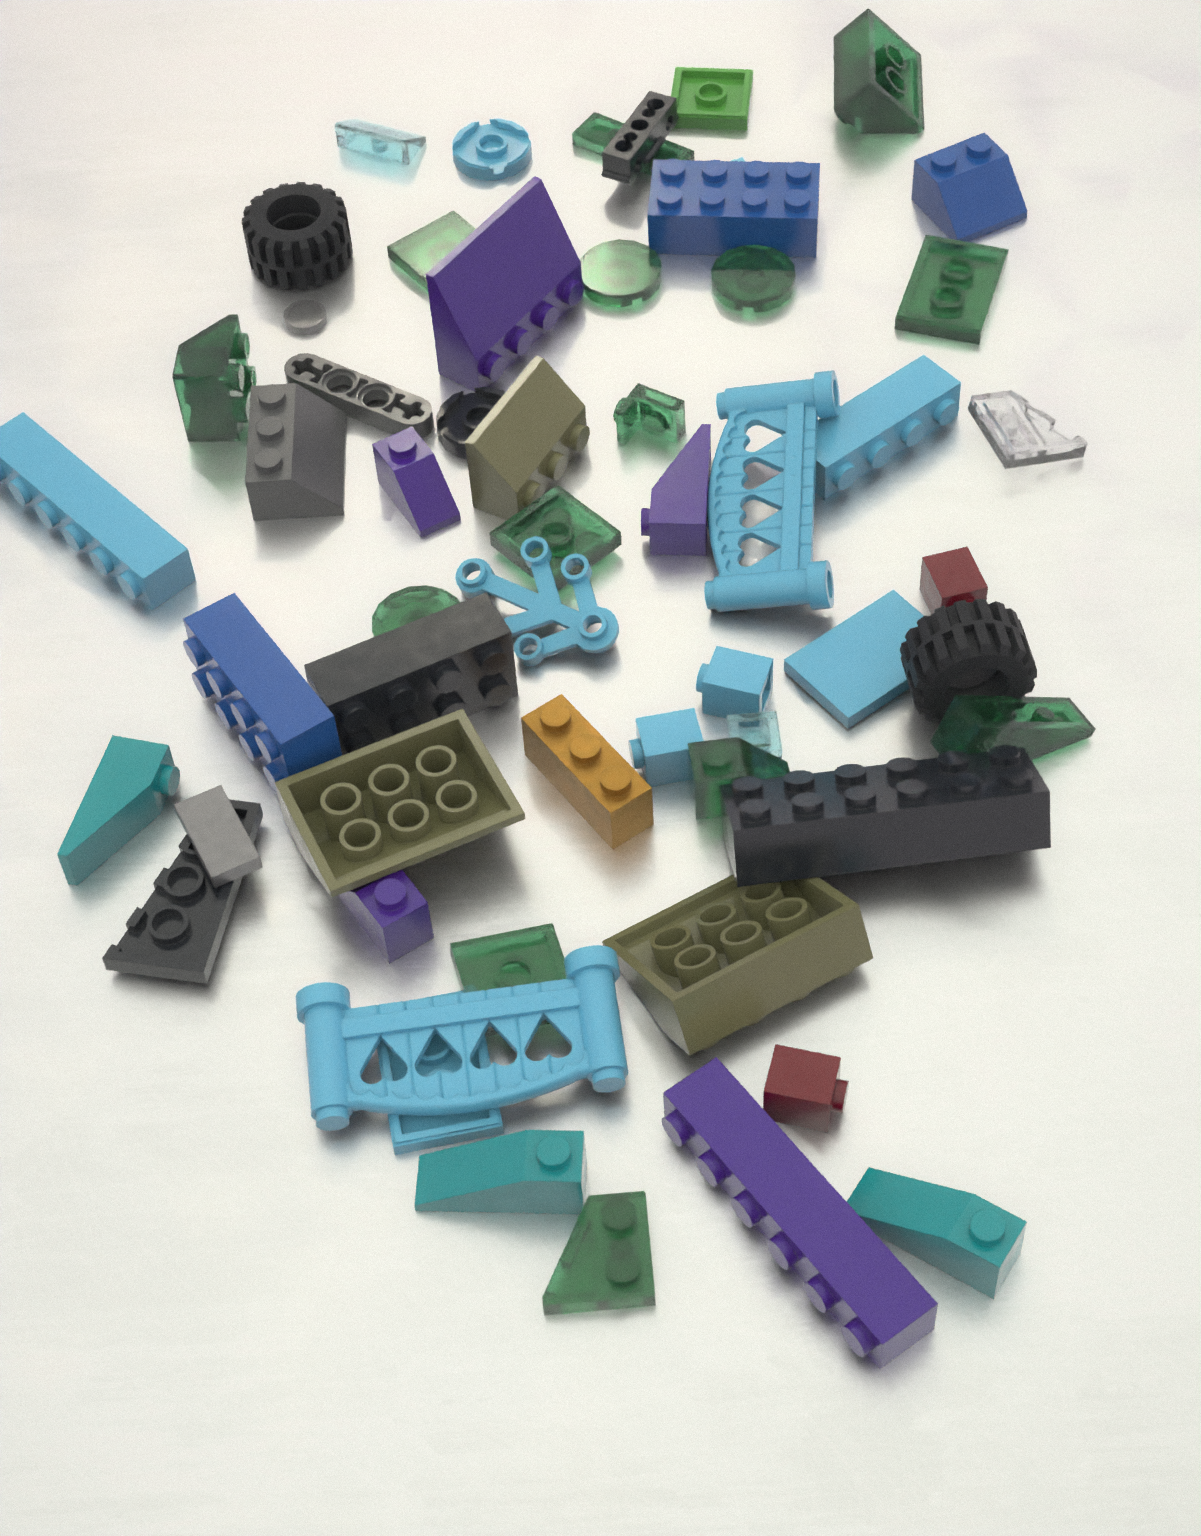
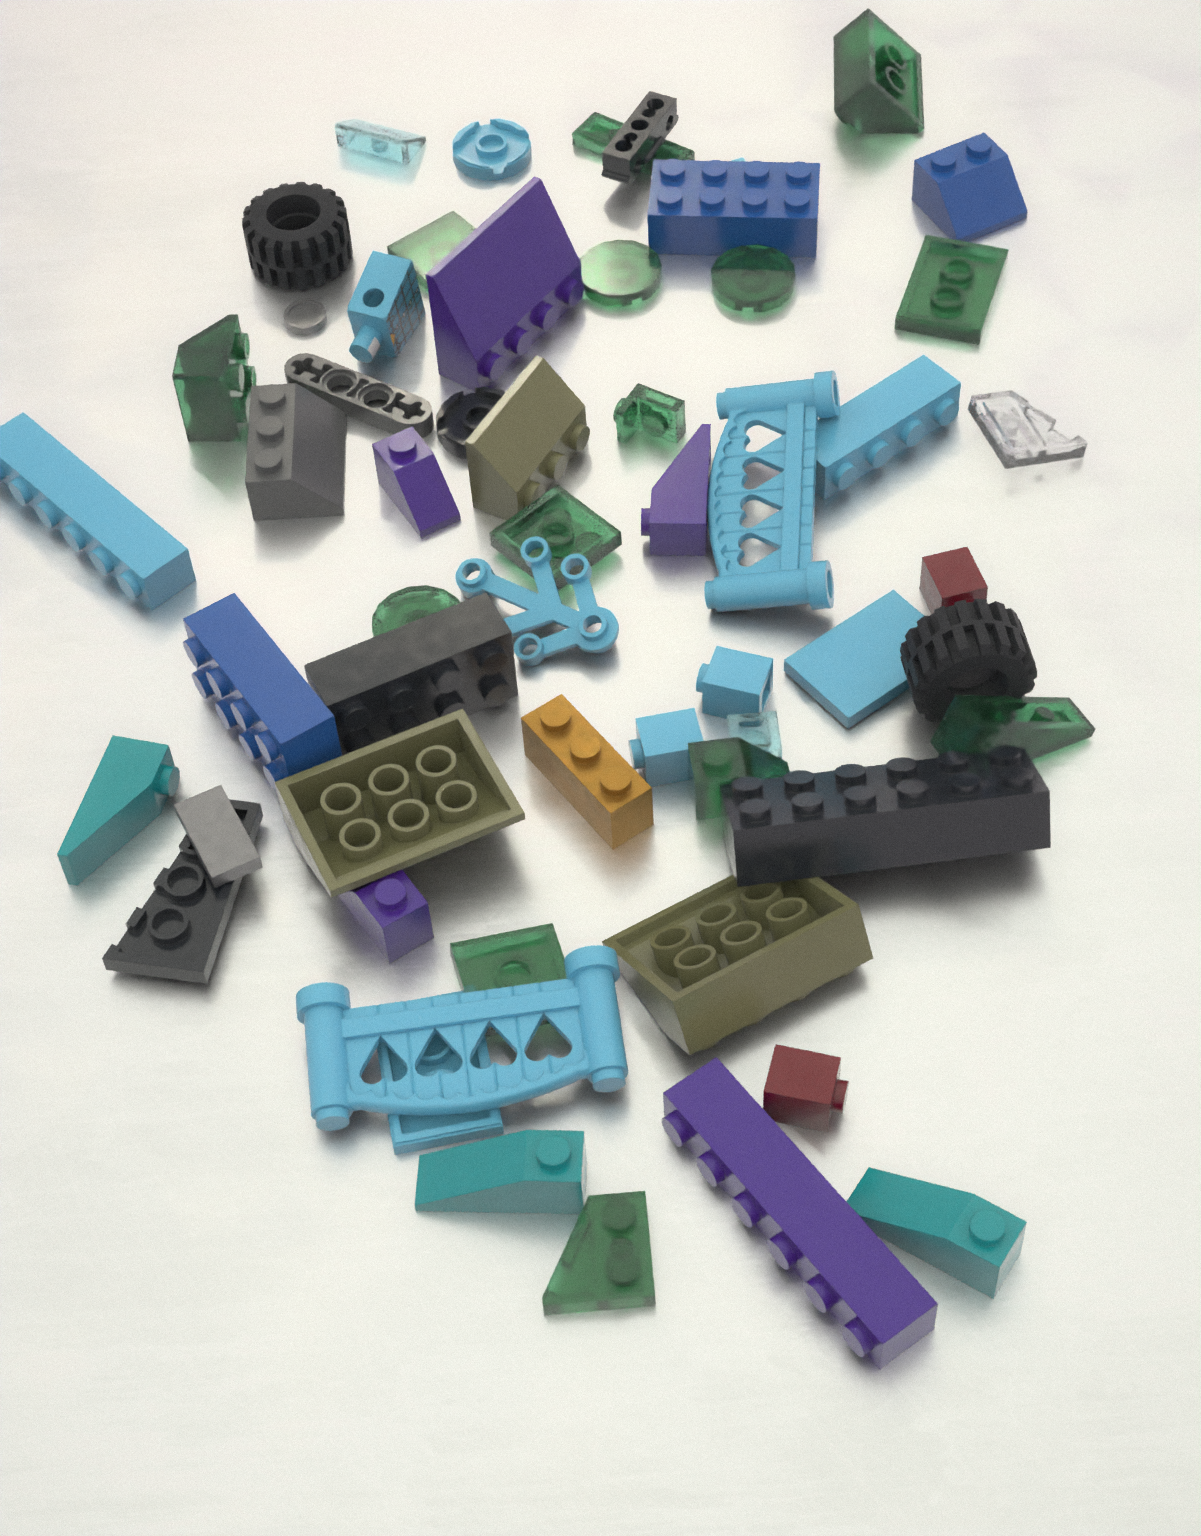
bright green tile [671,67,753,131] -> none
none -> medium azure torso [347,250,426,363]

